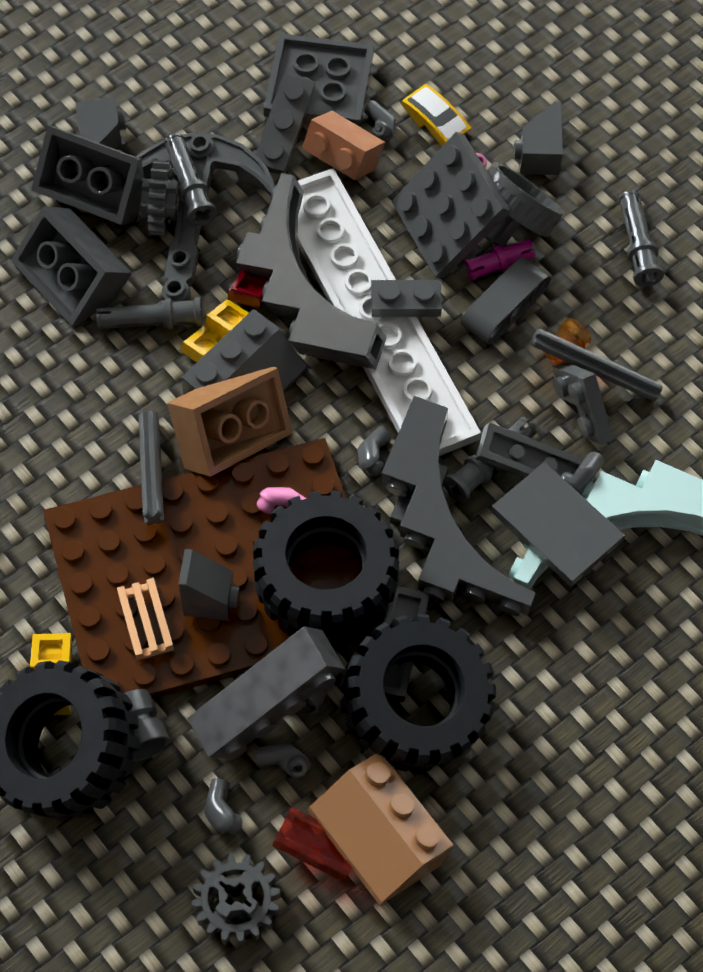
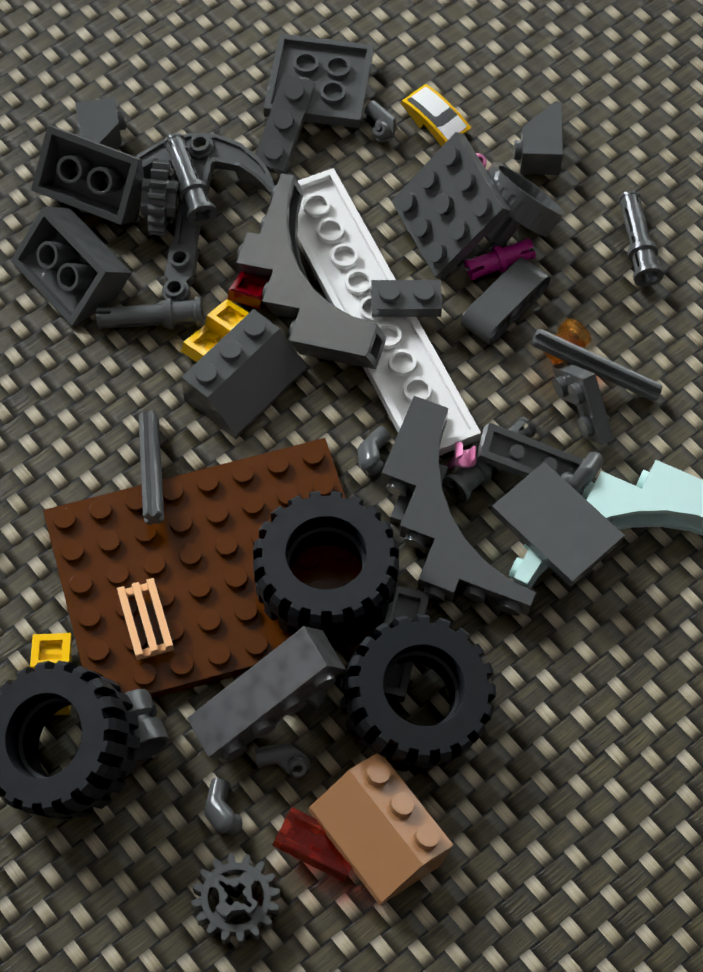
medium nougat slope [167,367,293,477] -> none
dark grey slope [178,549,240,621] -> none
bright pink arm [257,487,307,514] -> none
nougat brick [302,111,385,180] -> none
none -> bright pink hand [446,442,476,470]

